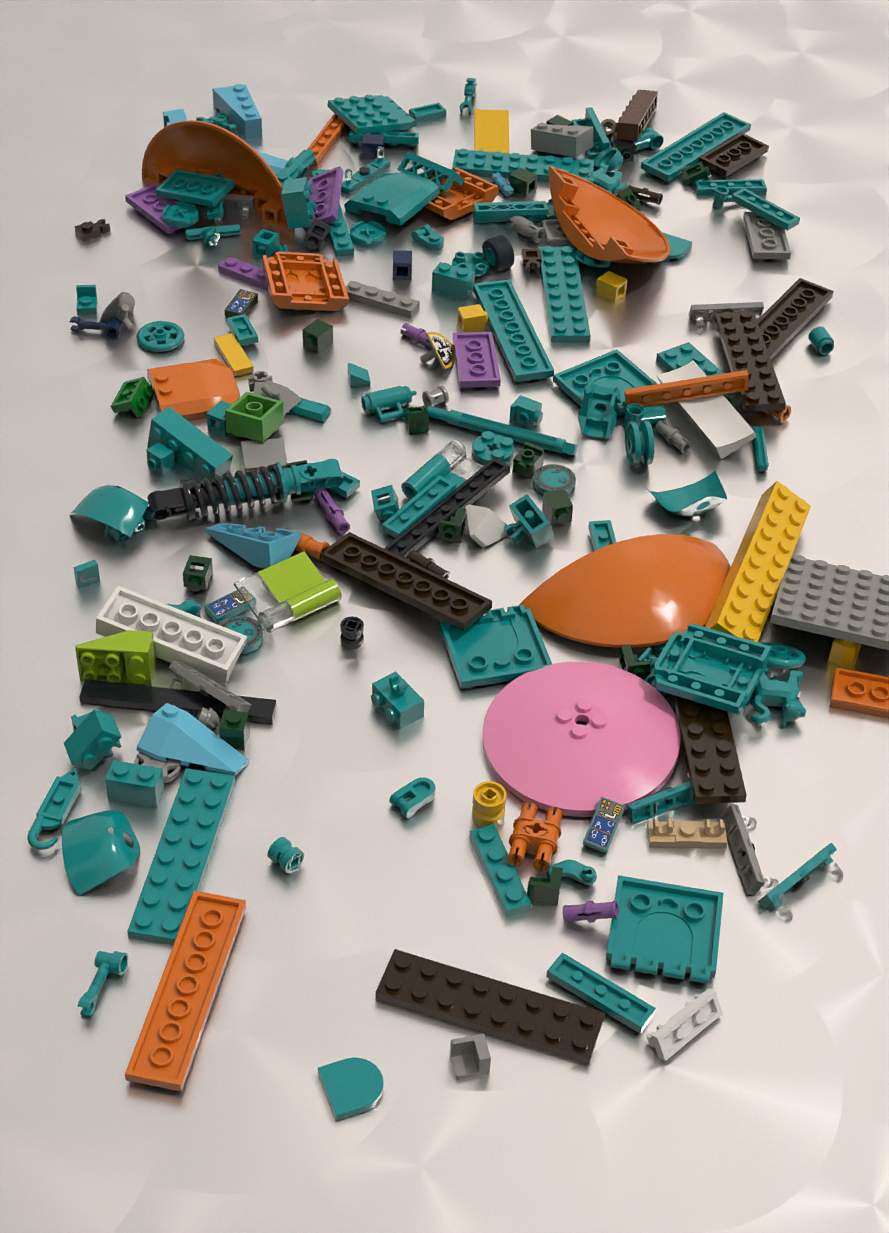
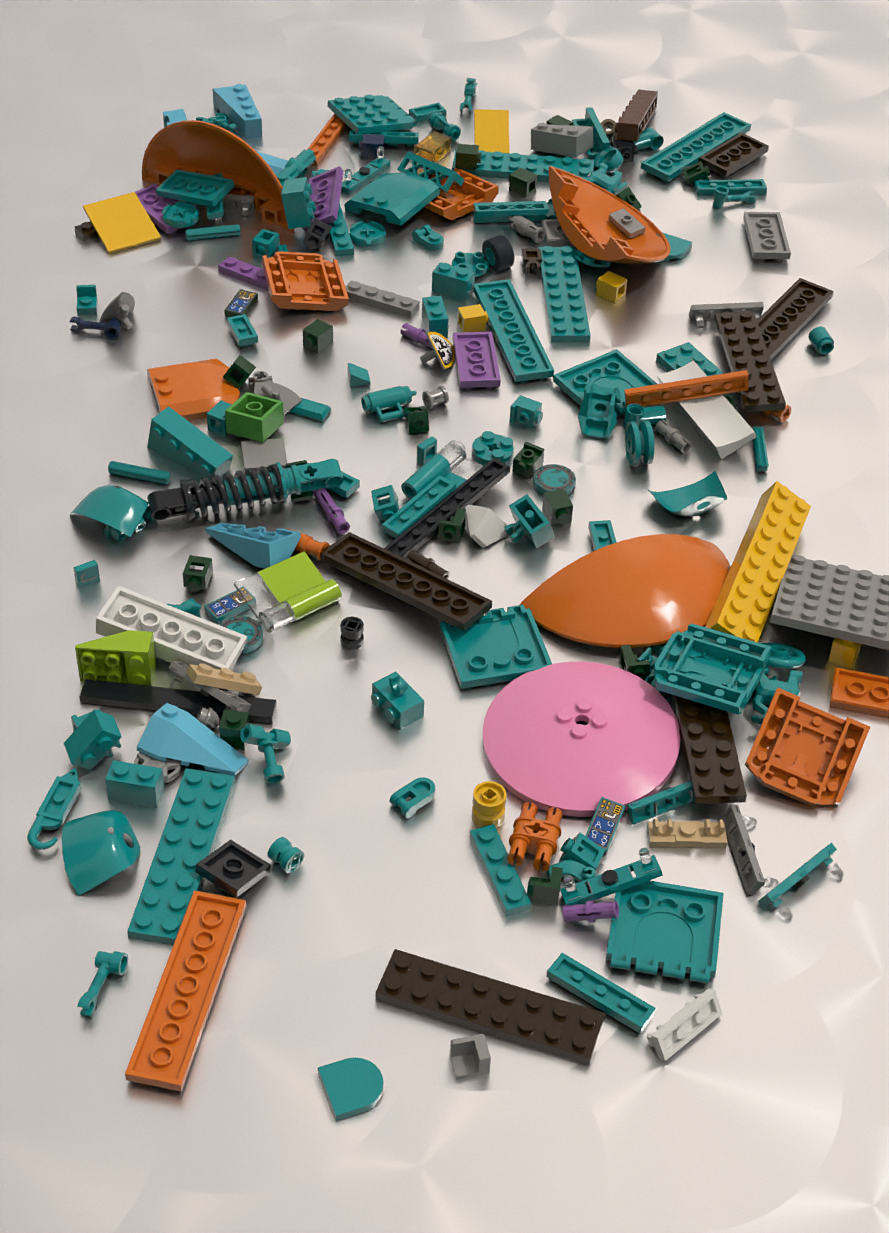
green bracket [110,377,154,418] -> none
teal plate [137,321,184,352] -> none
teal plate [146,442,175,476] -> none
teal wheel [199,226,220,246] -> none
yellow tile [214,333,254,377] -> none
dark blue brick [393,250,412,280] -> none
teal piece [427,406,578,455] -> none
medium azure axle [491,172,514,197] -> none
dark brown pin [628,185,663,205] -> none
teal plate [731,188,800,231] -> none
none -> yellow piece [83,192,161,254]
none -> teal axle [108,461,171,484]
none -> tan plate [186,663,262,695]
none -> black plate [195,839,271,898]
none -> dark green brick [223,355,256,389]
none -> teal bar [240,724,291,784]
none -> clear yellow brick [414,131,452,164]
none -> teal tile [417,436,437,465]
none -> teal brick [422,296,449,338]
none -> teal piece [429,113,461,142]
none -> dark green brick [455,144,482,170]
none -> teal bracket [559,833,605,870]
none -> teal piece [560,848,663,905]
none -> light grey plate [609,208,645,239]
none -> orange wedge [745,687,870,806]

